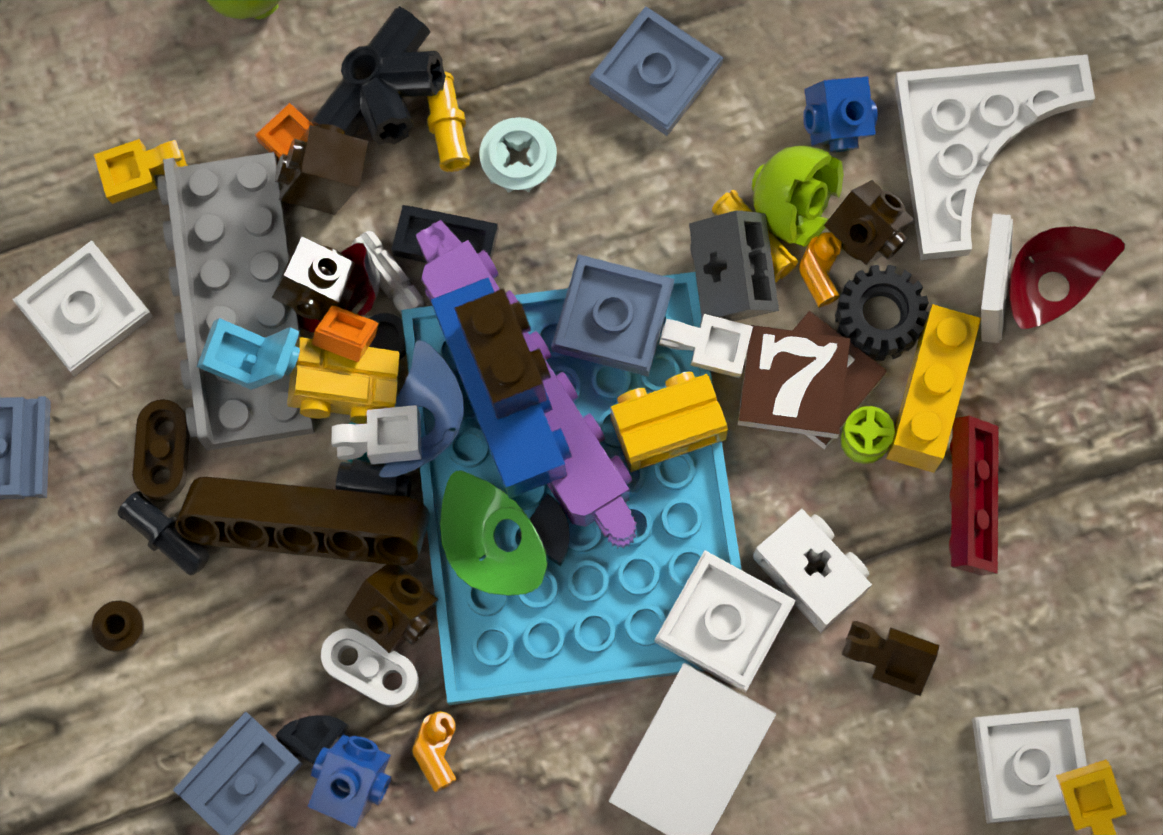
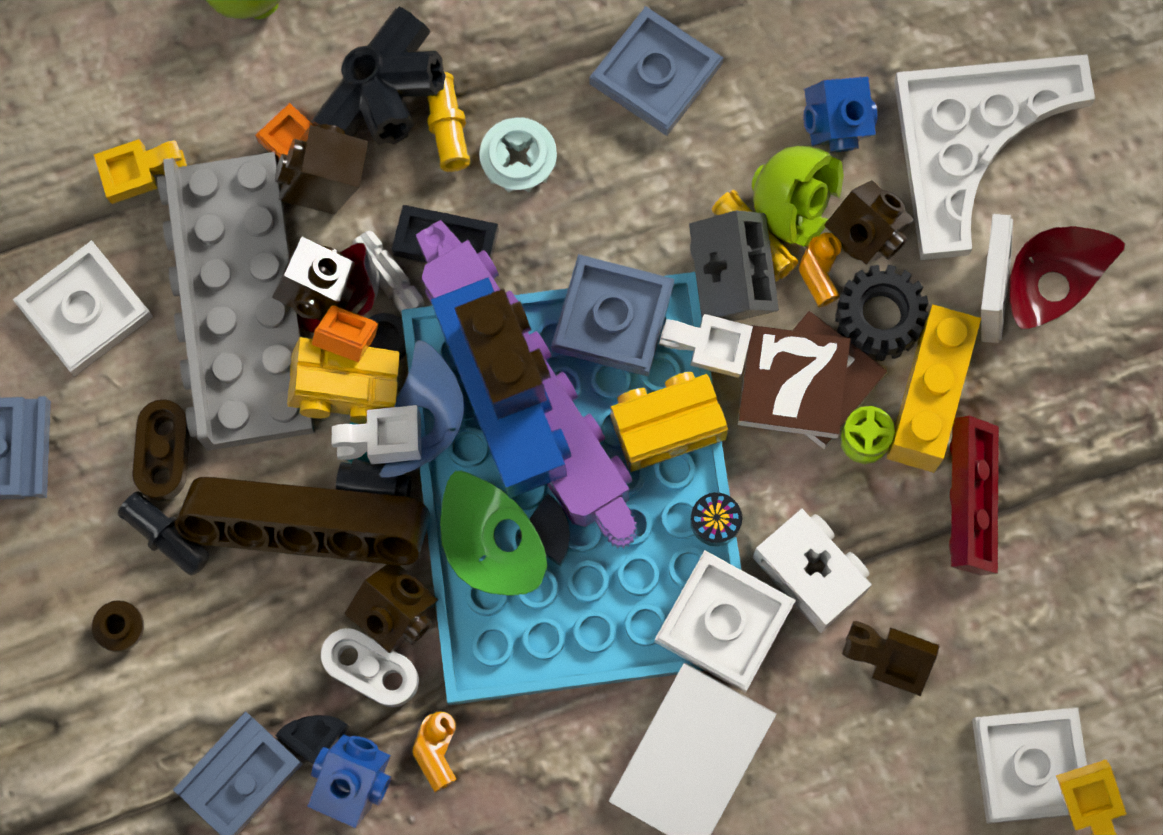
medium azure bracket [197,318,300,390] -> none
none -> tile [690,492,742,546]

